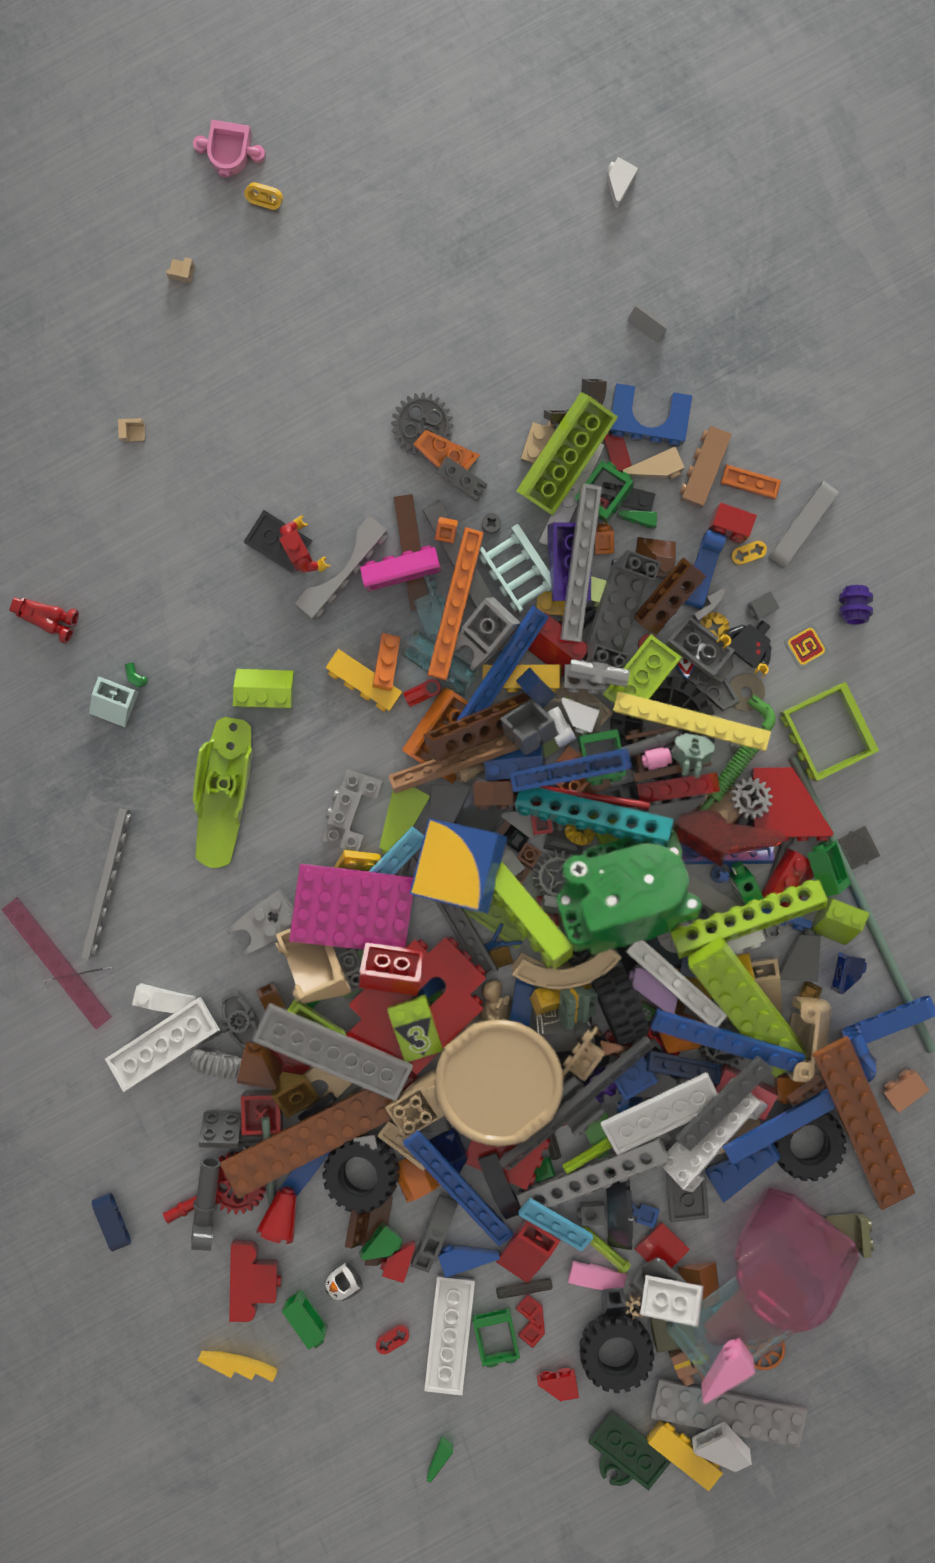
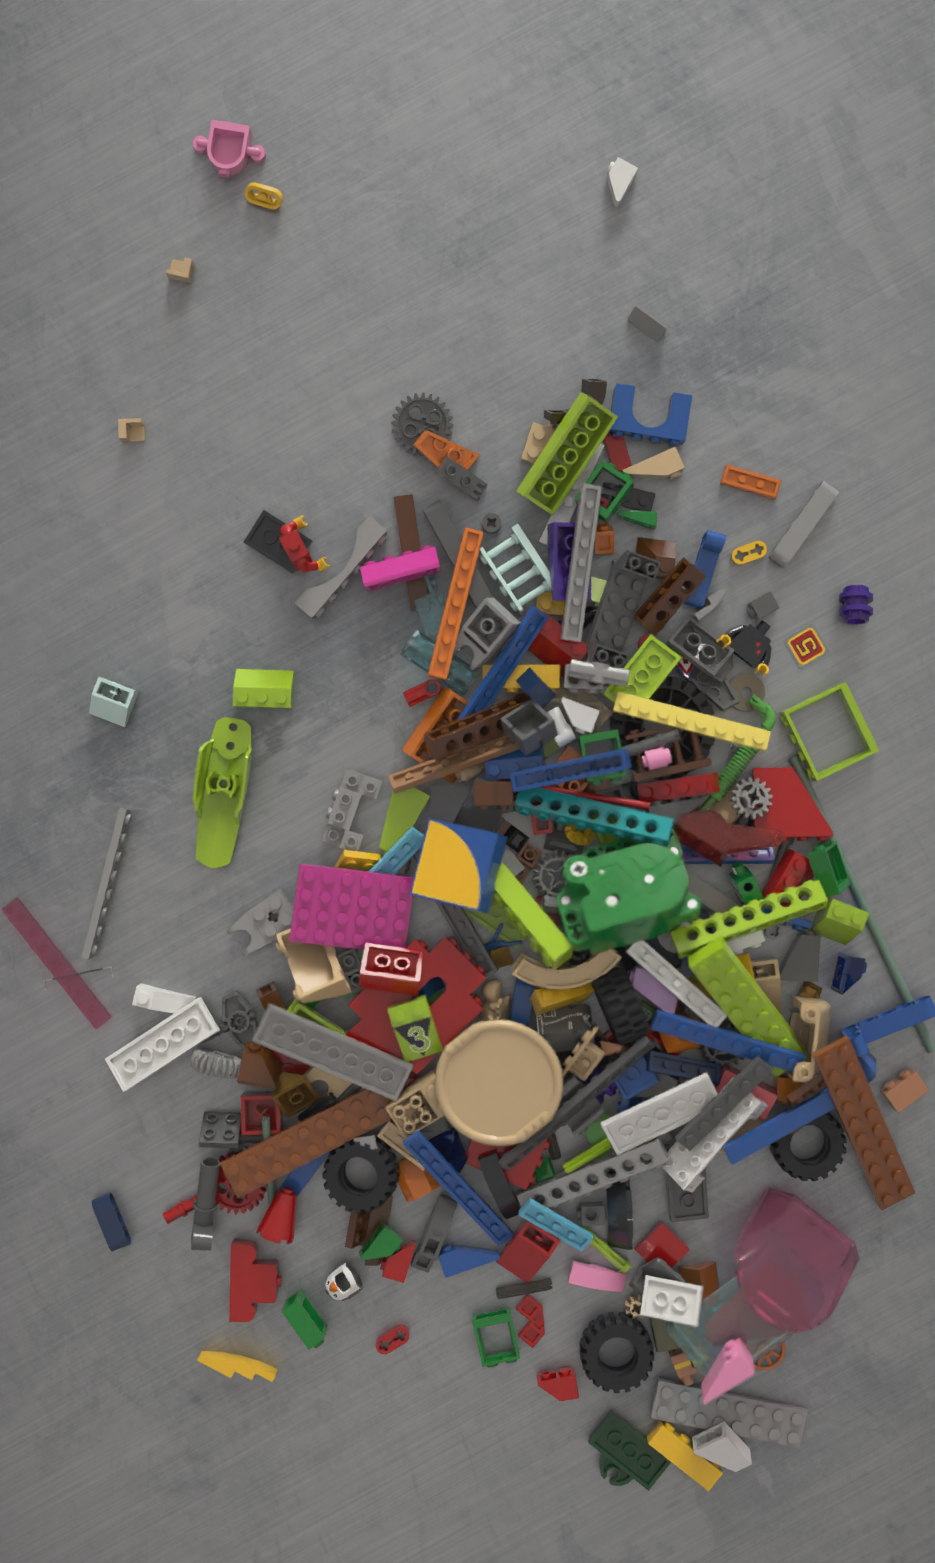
red piece [9,597,79,644] -> none
green arm [125,663,148,687] -> none
yellow brick [326,649,403,712] -> none
orange plate [372,633,401,691] -> none
white plate [424,1275,475,1395] -> none
green slope [427,1437,453,1483] -> none
orange slope [435,517,458,544] -> none
sand green hips [558,986,598,1030] -> none
black brick [601,1287,626,1315] -> none
blue plate [632,1202,660,1228] -> none
sand green hinge [671,734,714,778] -> none
medium nougat brick [679,426,732,509] -> none
yellow gear [700,612,729,638] -> none
blue wing [705,1143,781,1203] -> none
red brick [707,502,757,544] -> none
blue piece [710,864,733,883] -> none
olive bracket [825,1213,874,1258] -> none
clear smoke piece [838,826,880,870] -> none

